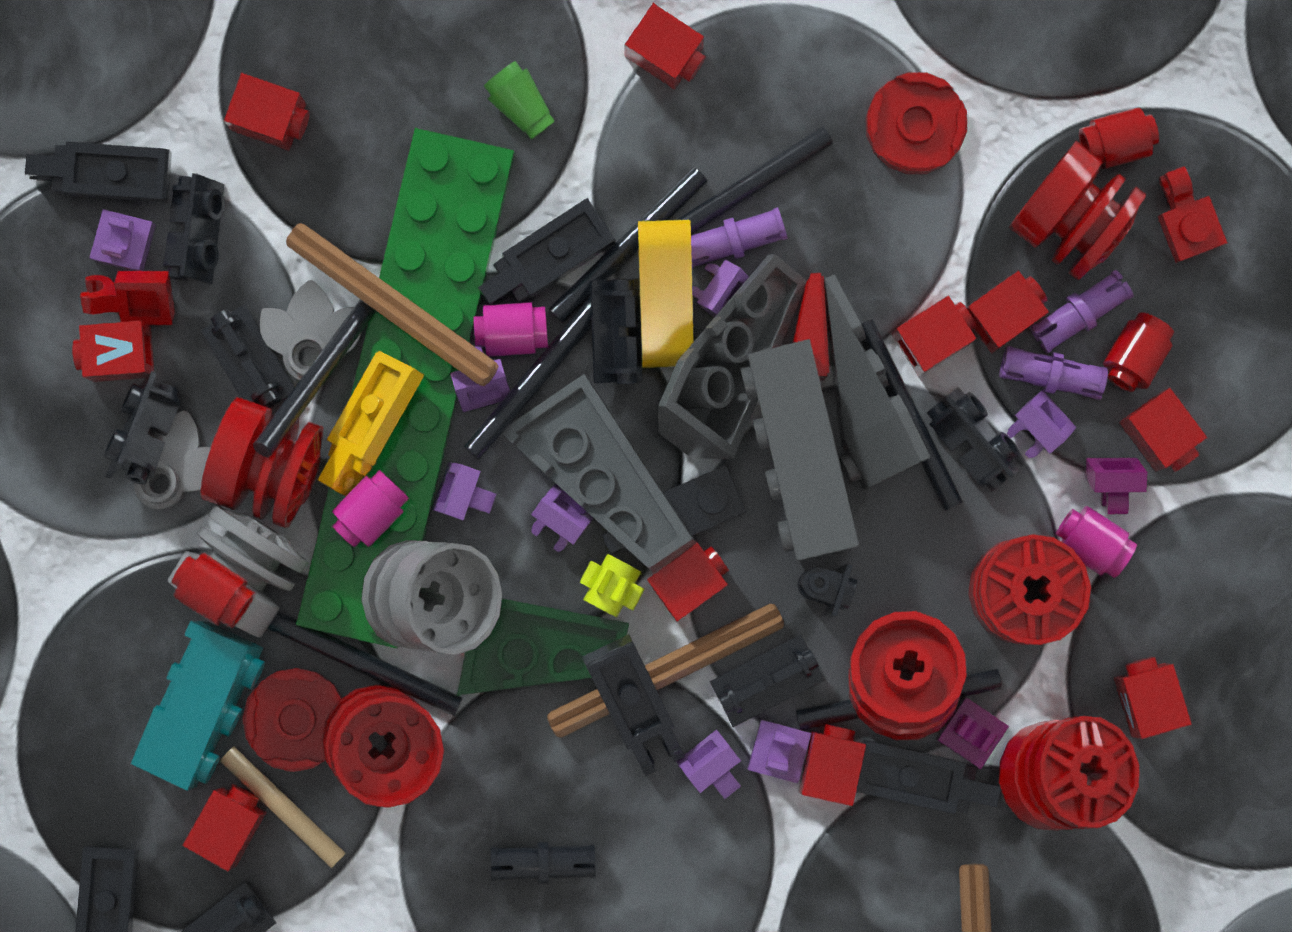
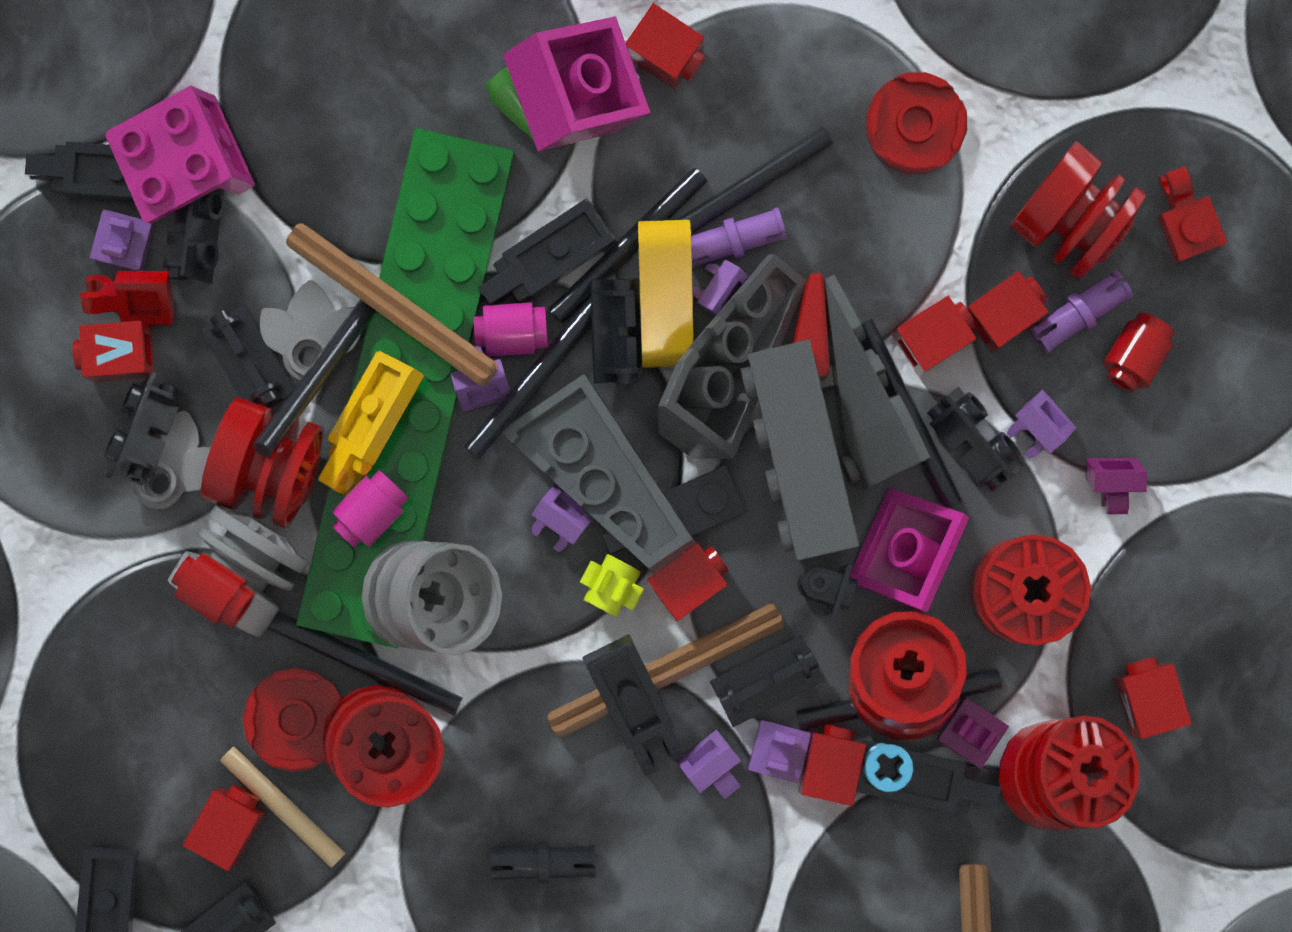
teal wedge [131,621,265,791] -> none
red brick [224,73,310,151] -> none
medium lavender tile [432,462,496,520] -> none
dark green wing [457,599,629,696] -> none
medium lavender pin [999,345,1108,400] -> none
dark pink brick [1056,506,1137,578] -> none
red brick [1079,107,1159,169] -> none
red brick [1119,388,1207,472] -> none
none -> dark pink bracket [105,85,256,224]
none -> dark pink brick [503,16,651,152]
none -> dark pink slope [849,487,970,613]
none -> medium azure bush [863,743,913,792]

